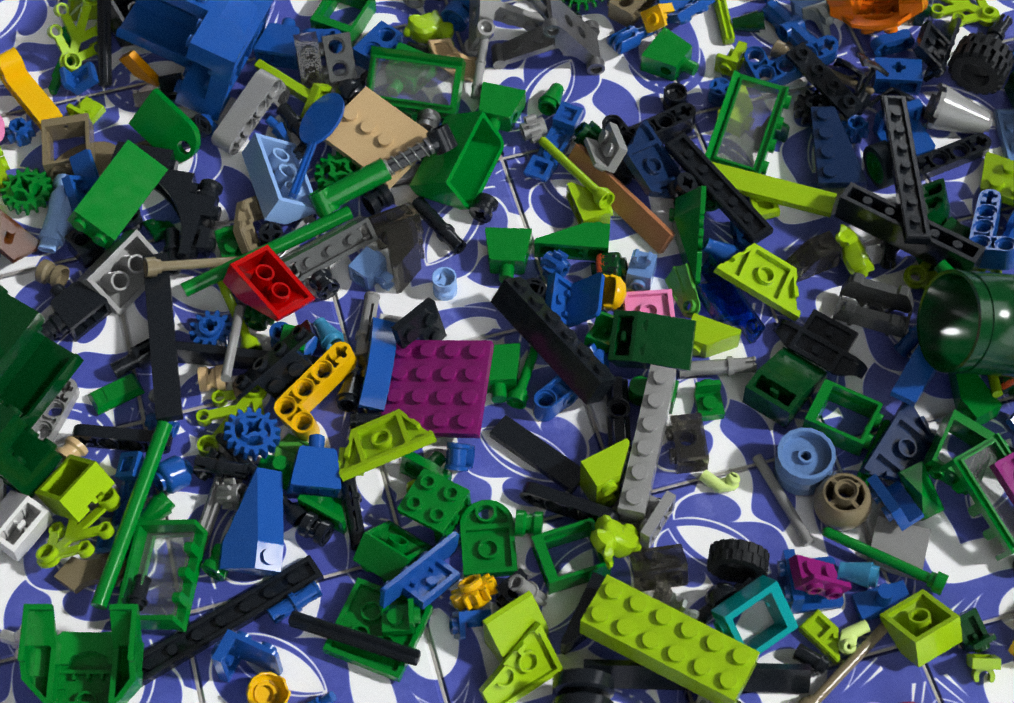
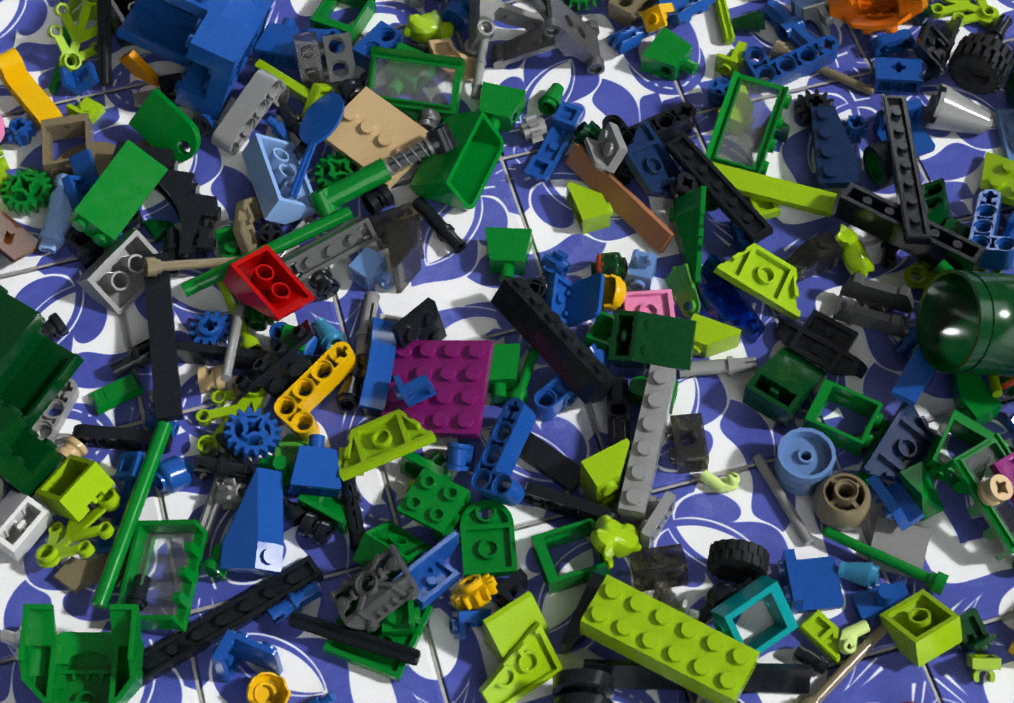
dark tan wheel [35,259,70,287] -> none
black torso [50,282,112,342] -> none
green cone [139,491,175,521] -> none
black wheel [196,179,223,204] -> none
black pin [350,410,381,429] -> none
light blue wheel [432,267,457,301] -> none
black wheel [469,193,499,223] -> none
light grey axle [508,574,548,607] -> none
green wheel [515,510,544,537] -> none
green slope [534,222,610,261] -> none
lime piece [538,137,615,209] -> none
black wheel [663,83,687,111] -> none
green bracket [693,379,725,422] -> none
blue cone [702,237,740,264] -> none
black bracket [786,42,865,119] -> none
magenta bracket [789,554,852,600] -> none
black plant [833,51,925,117] -> none
black beam [917,133,991,181] -> none
none -> dark grey piece [329,544,420,632]
none -> blue bracket [393,374,437,407]
none -> blue beam [470,398,536,506]
none -> tan wheel [977,474,1013,507]

